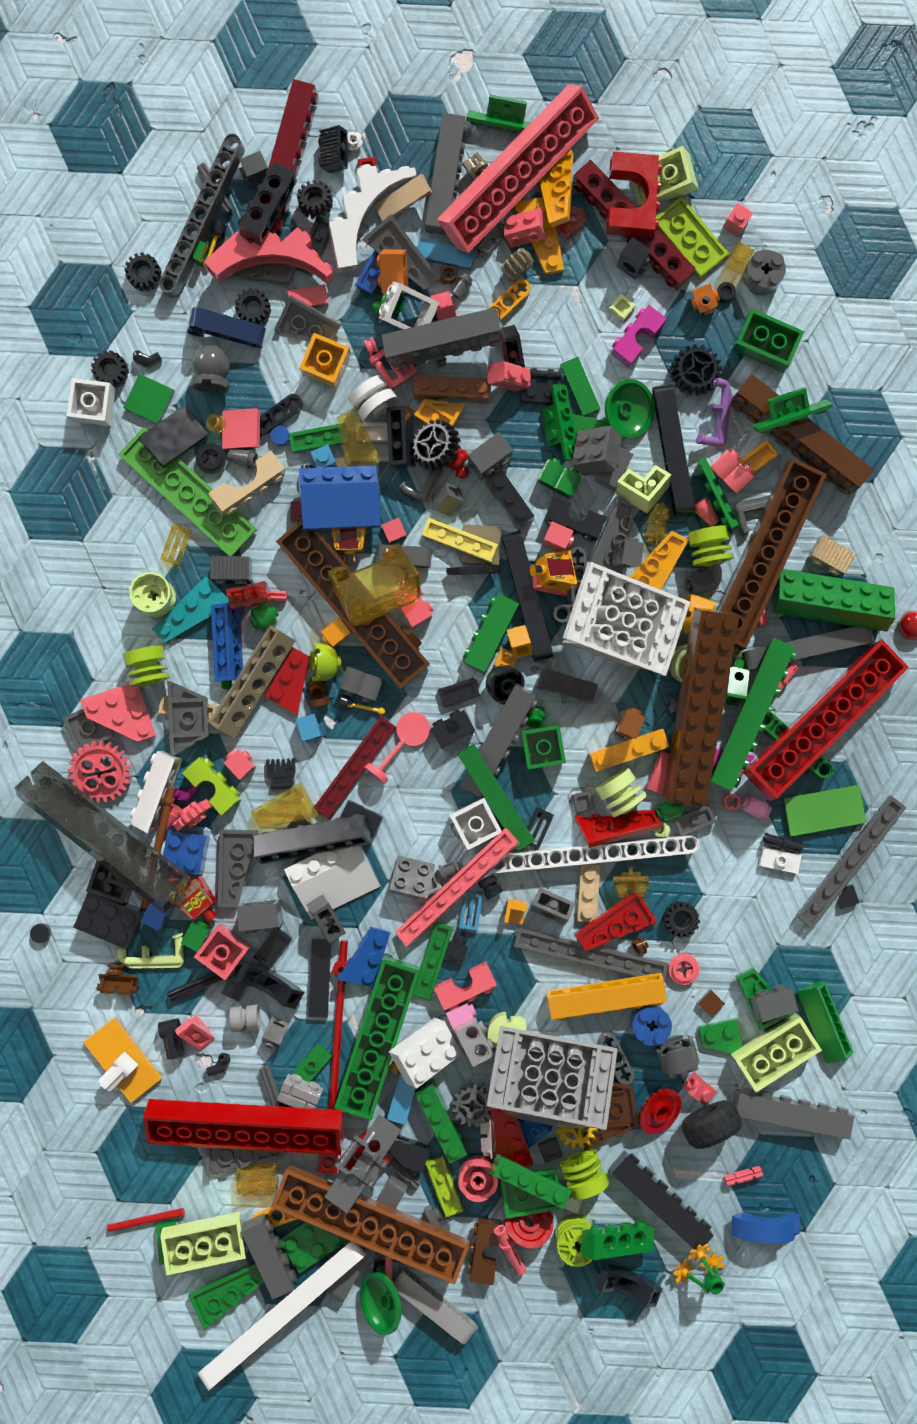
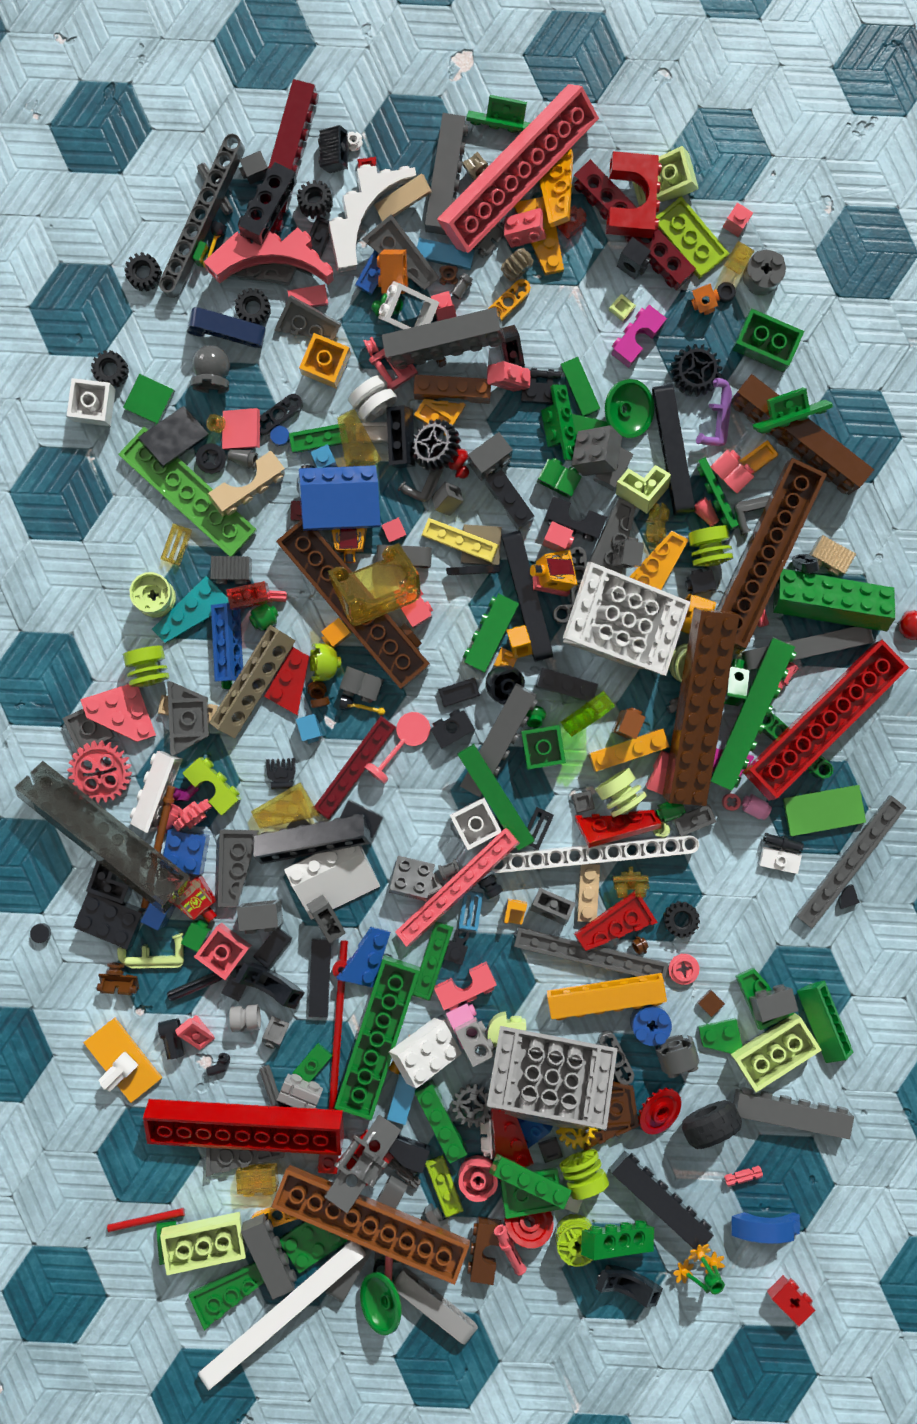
black arm [133,350,162,368] -> none
coral brick [224,750,256,780] -> none
coral bracket [682,1072,718,1106] -> none
none -> clear neon green brick [560,691,615,737]
none -> red brick [767,1275,815,1327]
none -> black beam [792,554,820,573]

